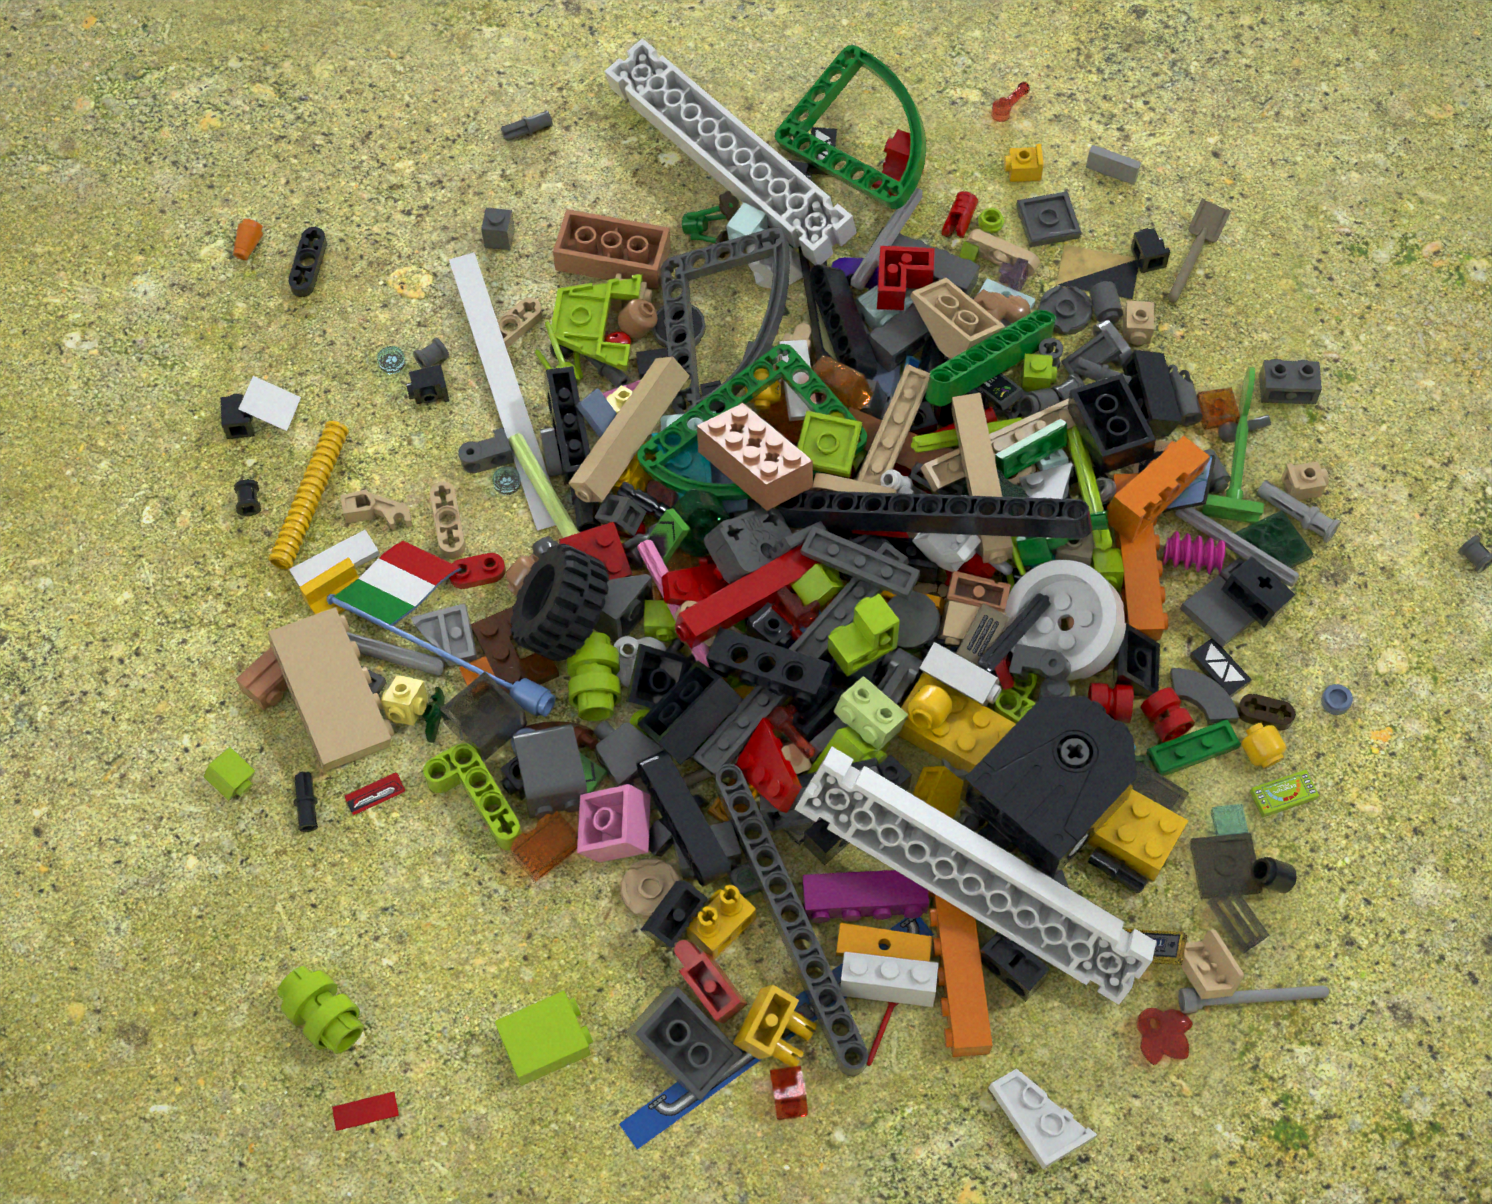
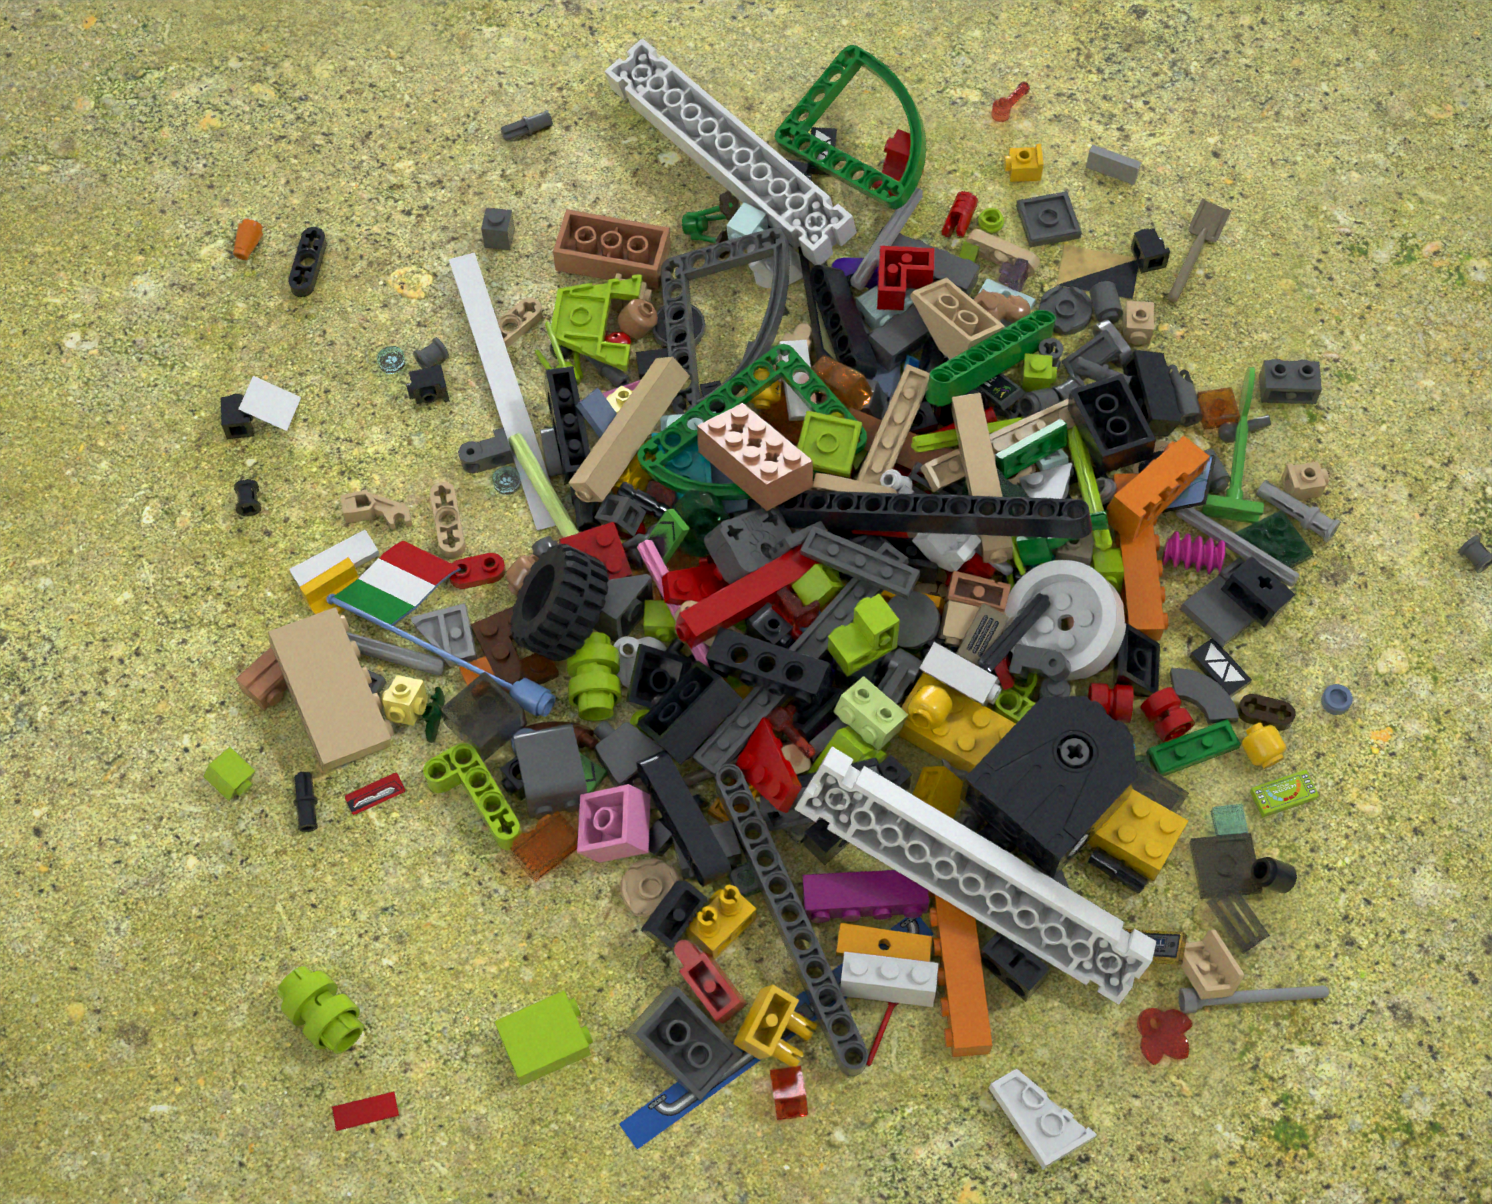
yellow piece [268,421,349,569] -> none

